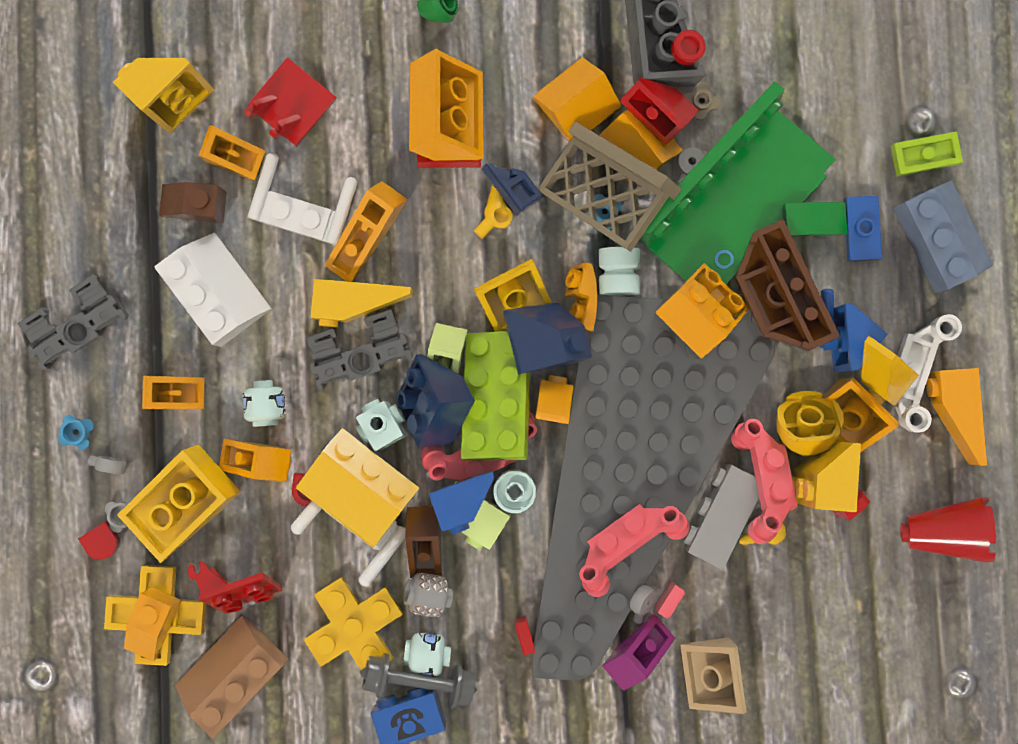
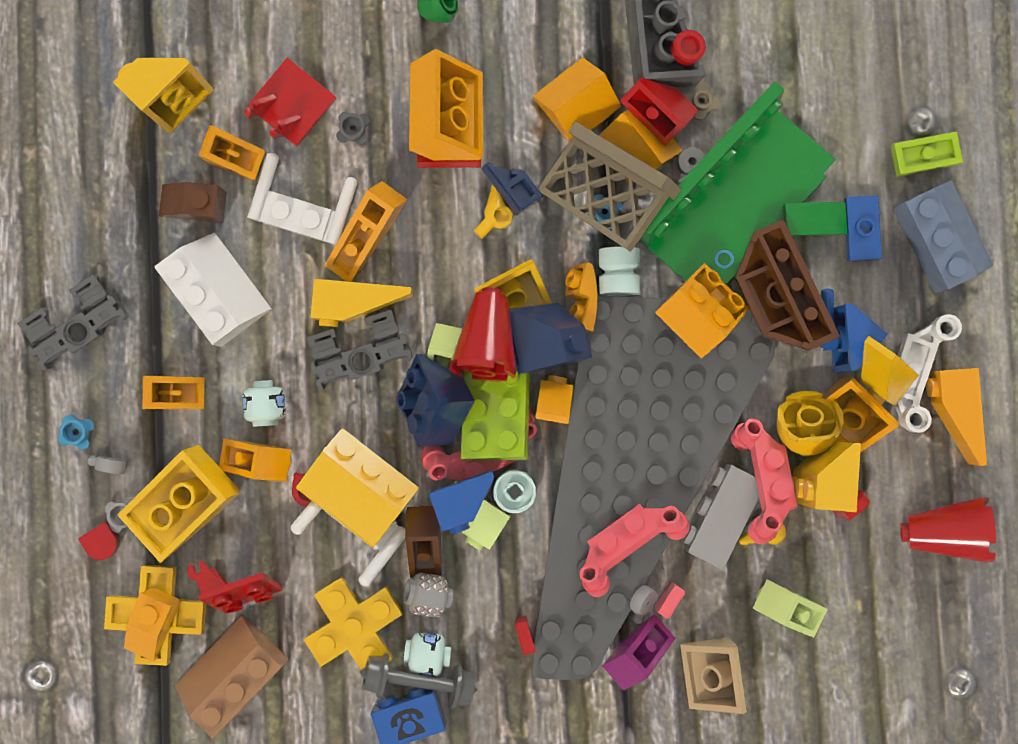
light aqua brick [356,399,408,451] -> none
none -> dark grey plate [336,112,370,145]
none -> red cone [449,287,517,381]
none -> yellowish green slope [753,579,828,638]

